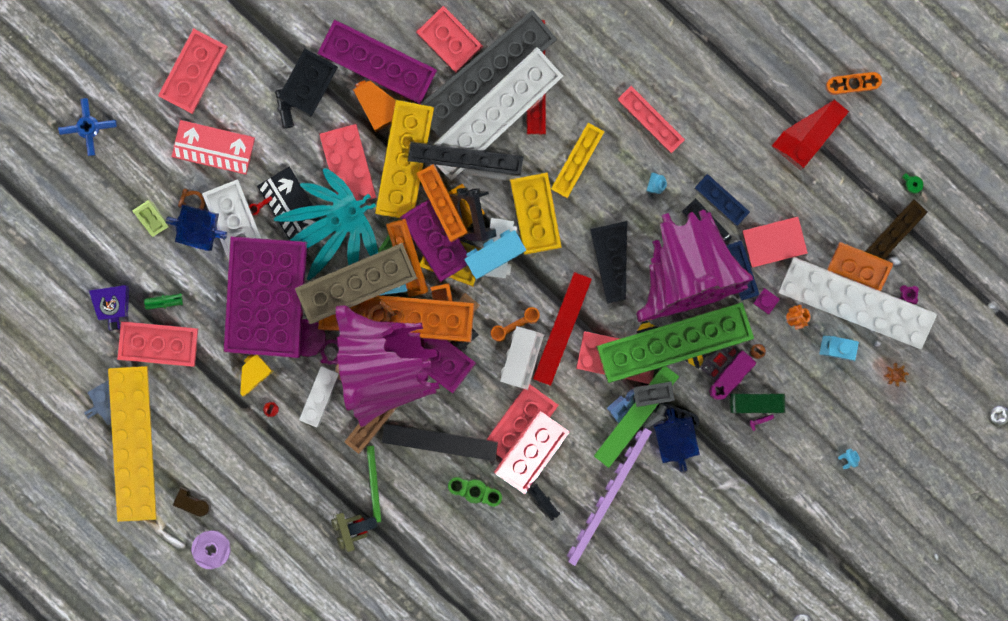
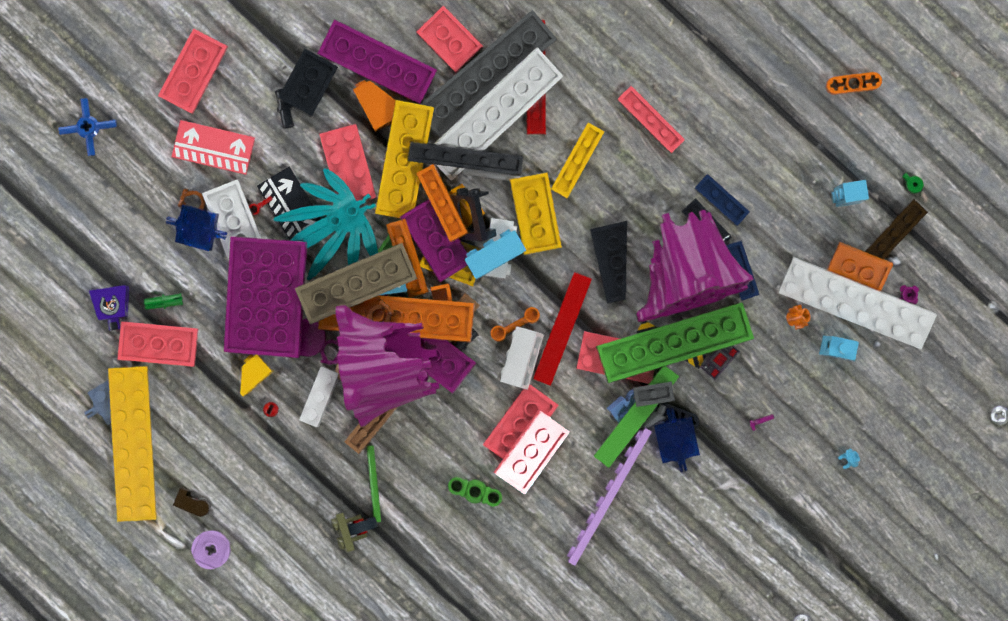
yellowish green slope [132,200,169,237] -> none
black tile [382,423,498,461] -> none
black pin [527,483,560,521] -> none
medium azure plate [646,173,667,194] -> none
magenta piece [709,350,757,400] -> none
dark green beam [730,394,786,413] -> none
coral tile [742,217,808,268] -> none
dark orange hinge [750,344,766,359] -> none
magenta plate [753,288,780,315] -> none
red wedge [771,99,849,170] -> none
clear orange gear [883,363,909,387] -> none
none -> medium azure brick [831,180,869,207]

